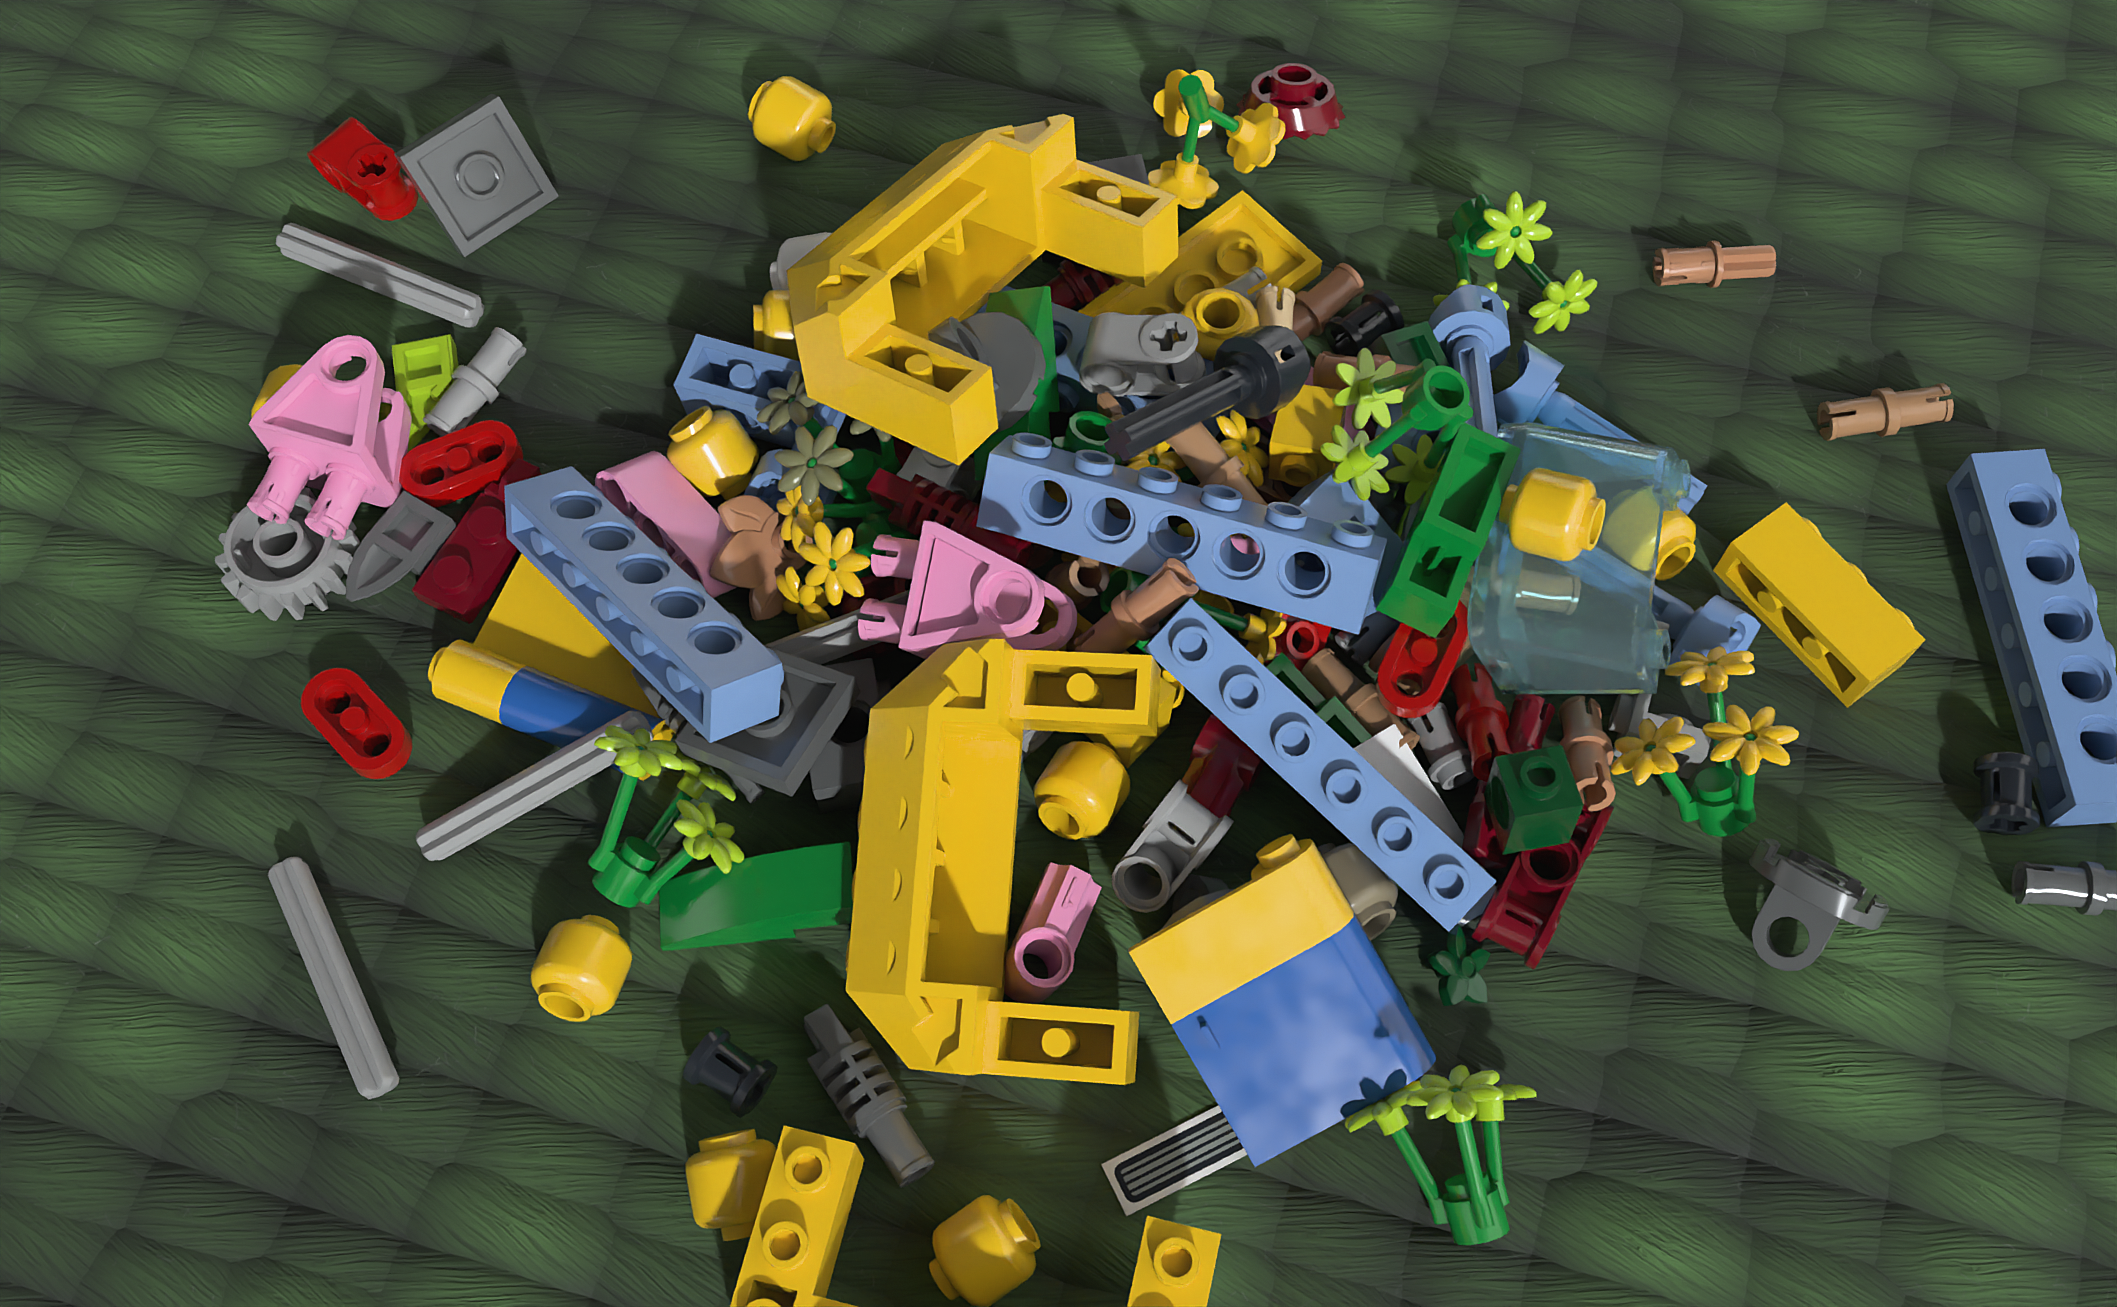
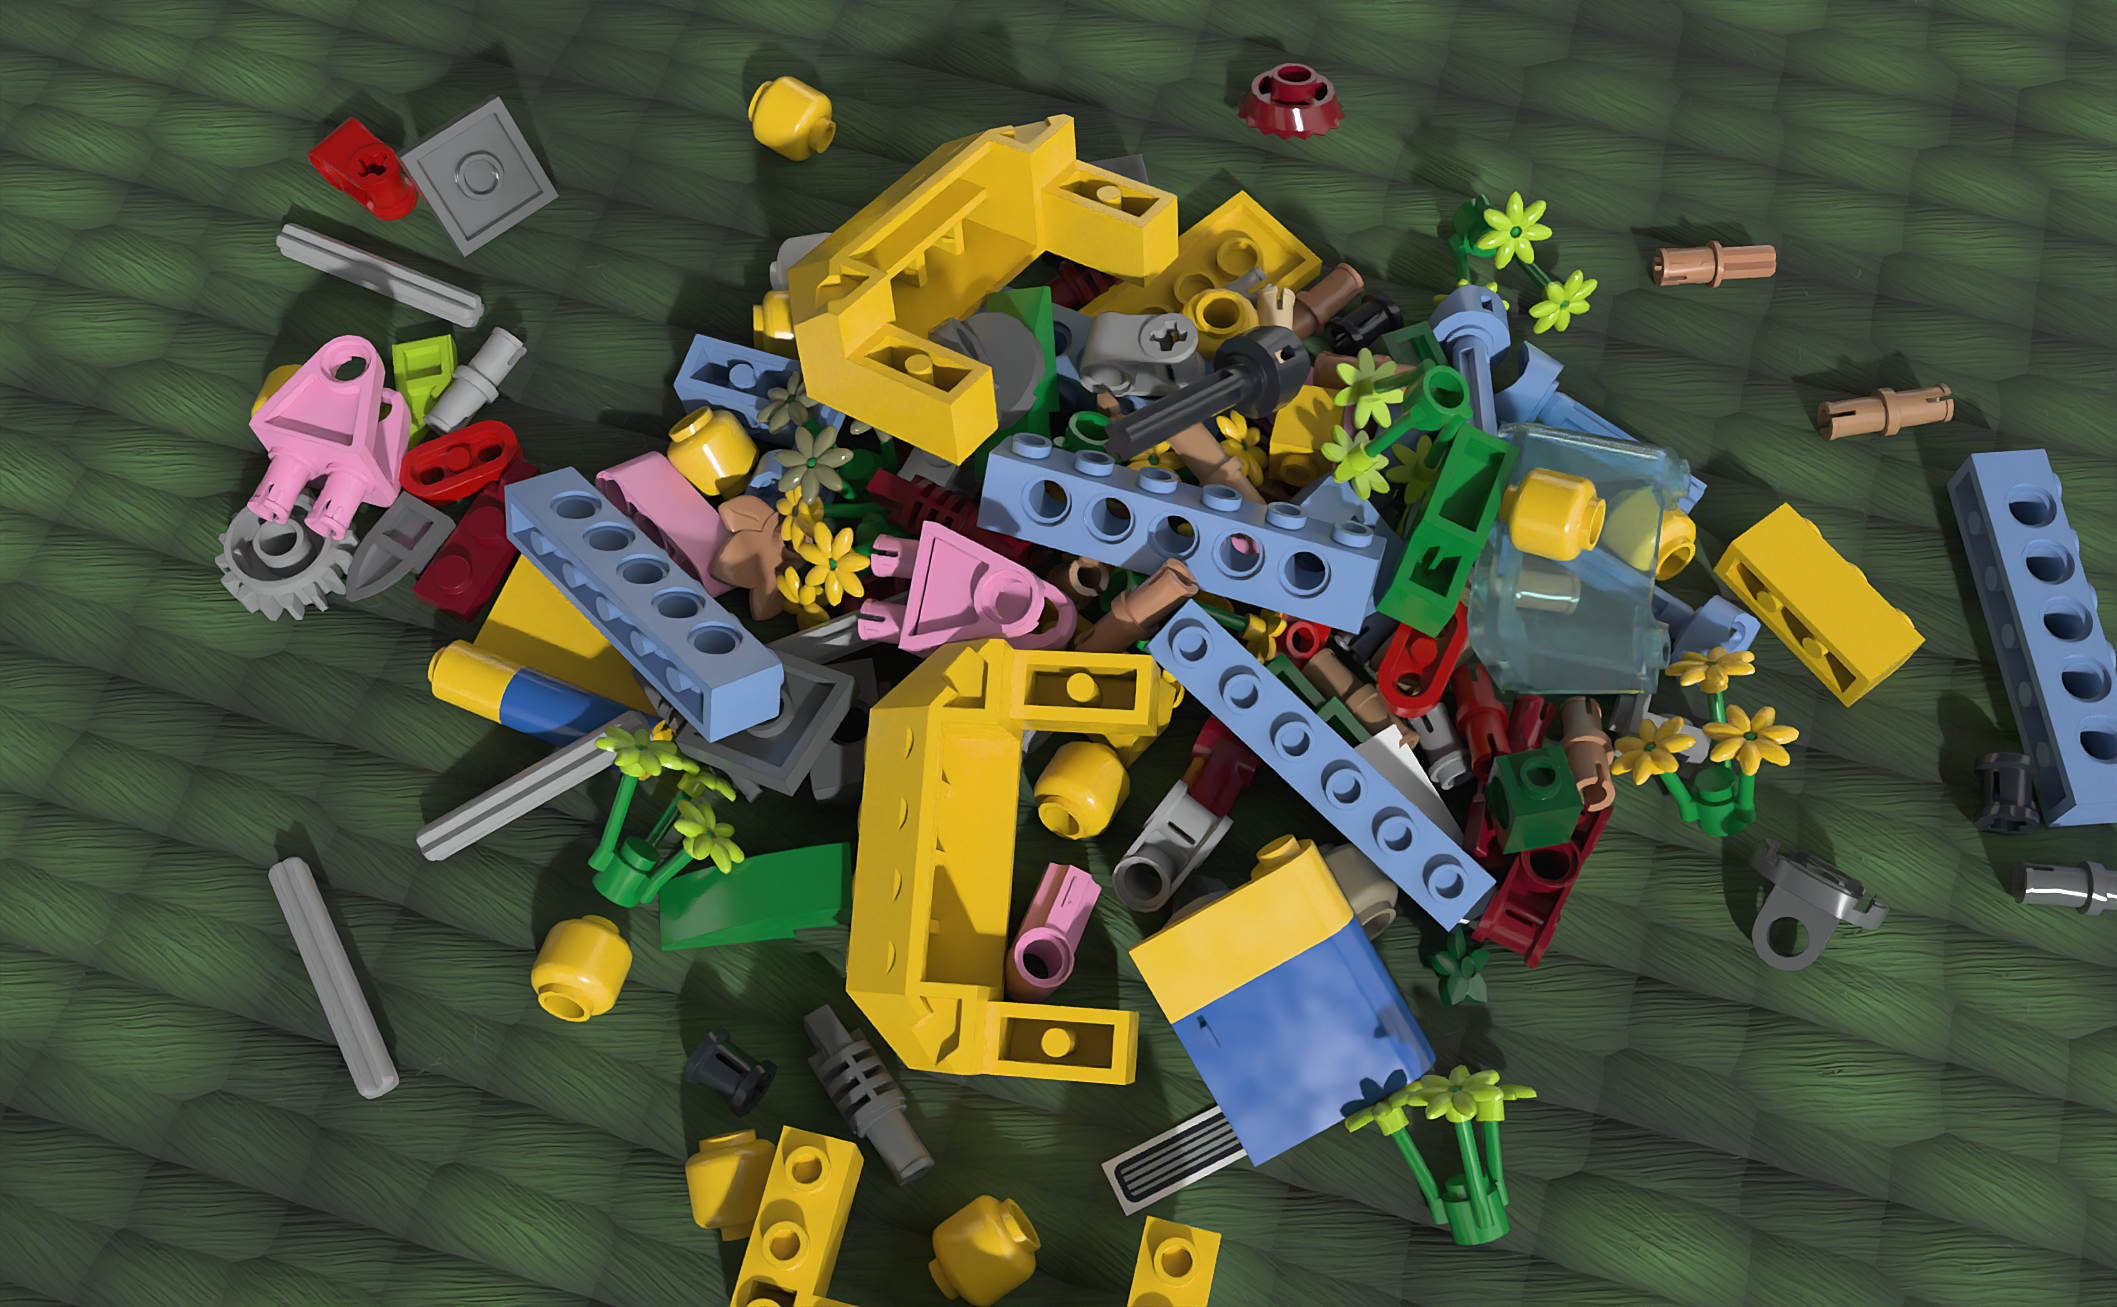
red plate [301,668,412,779] -> none
yellow plant [1148,69,1285,209] -> none

